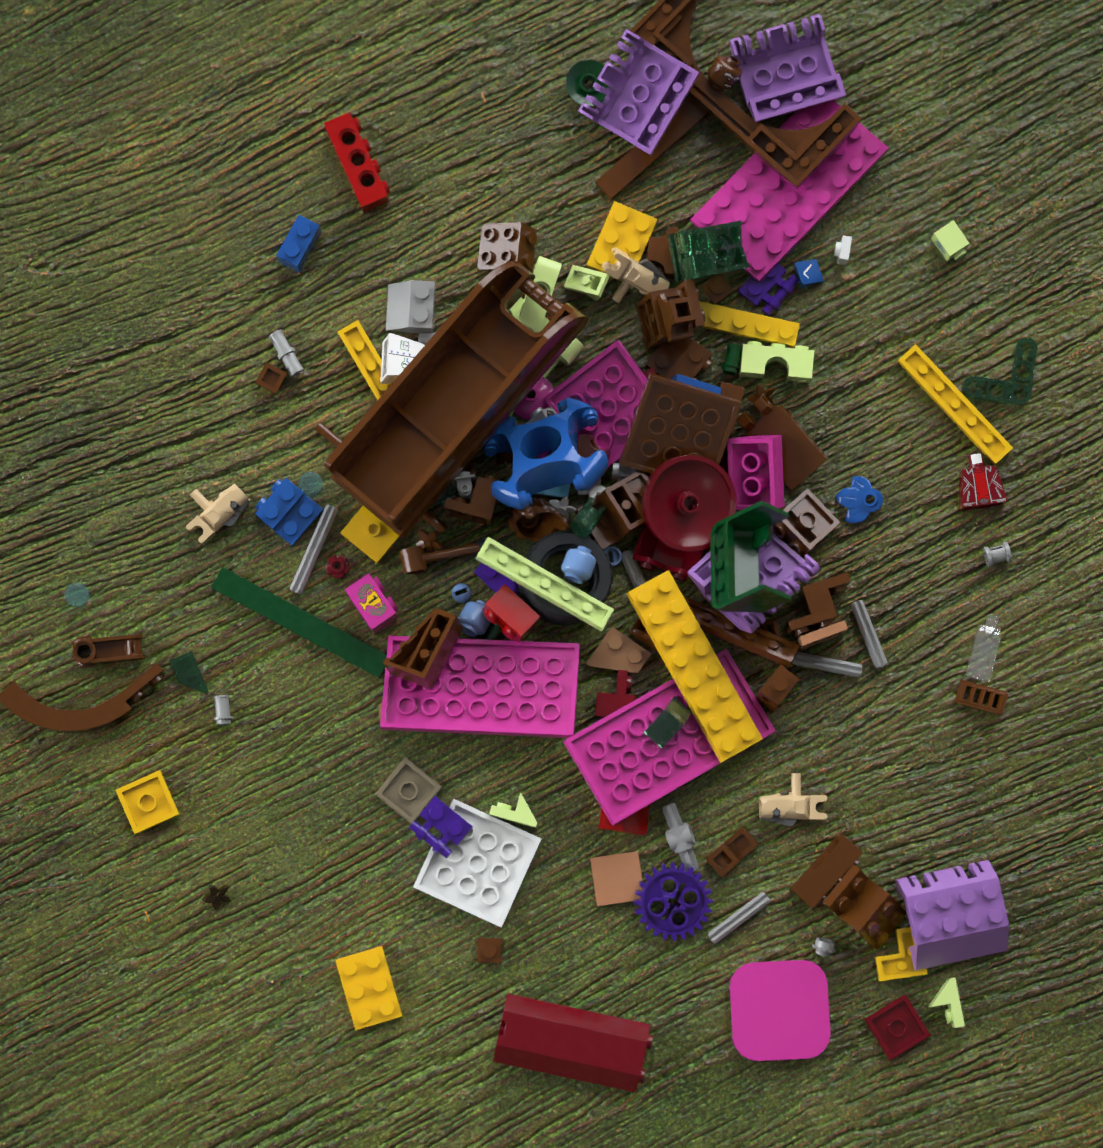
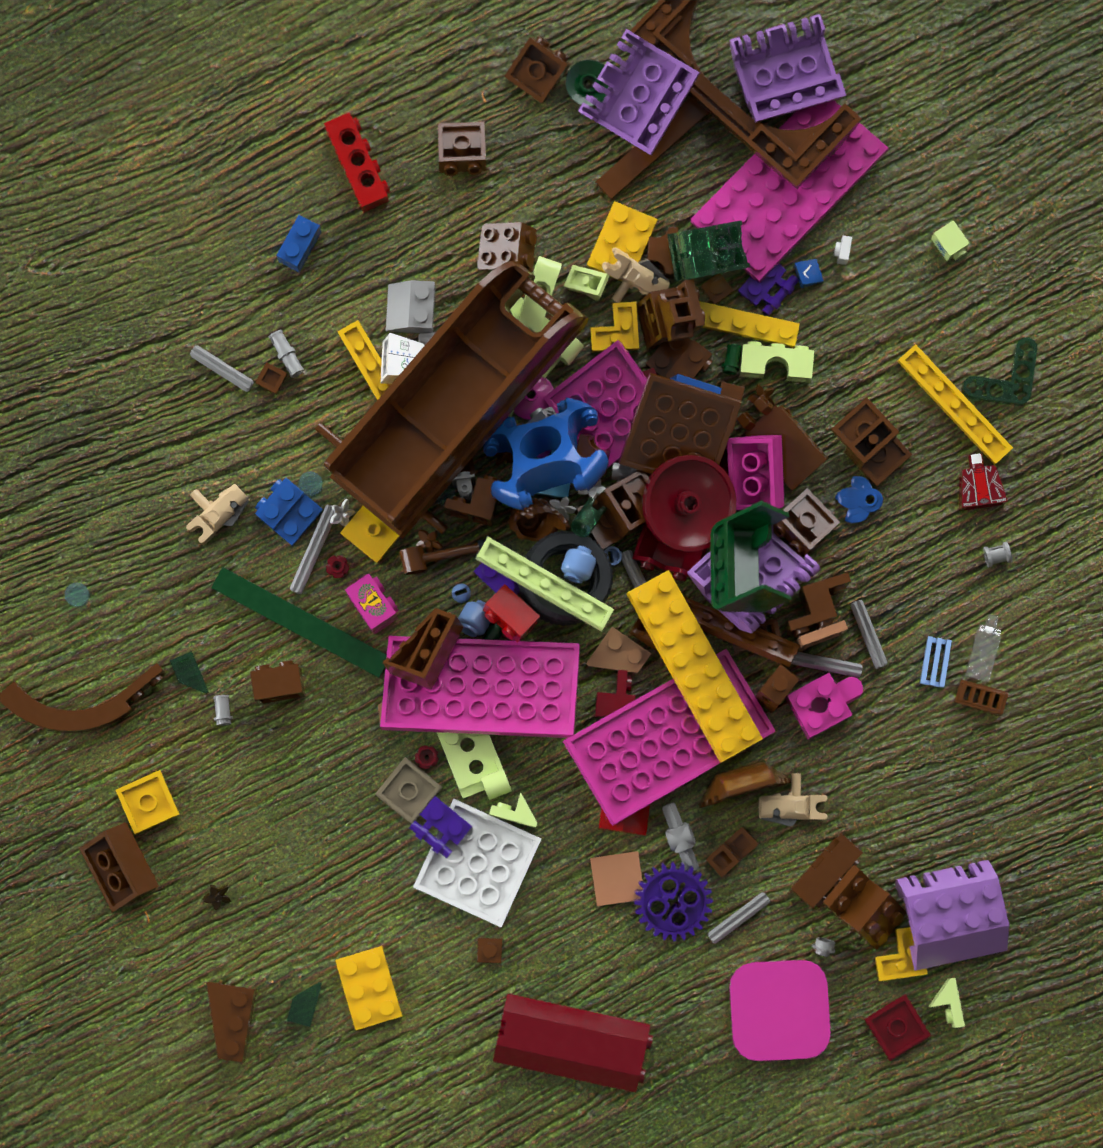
reddish brown piece [72,634,145,669] -> none
clear green slope [643,696,692,748] -> none
reddish brown head [707,55,742,91] -> none
none -> reddish brown slope [79,822,159,913]
none -> light grey axle [190,345,254,392]
none -> reddish brown wedge [206,982,257,1062]
none -> reddish brown brick [250,661,306,705]
none -> clear green tile [287,982,323,1027]
none -> white plant [330,499,356,526]
none -> dark red plate [415,745,439,769]
none -> yellowish green hinge [437,732,512,800]
none -> reddish brown plate [438,122,487,176]
none -> reddish brown plate [504,36,571,103]
none -> yellow plate [590,302,639,353]
none -> reddish brown wedge [698,761,791,808]
none -> dark pink brick [785,673,863,740]
none -> reddish brown bracket [831,397,912,488]
none -> light blue tile [920,636,952,688]

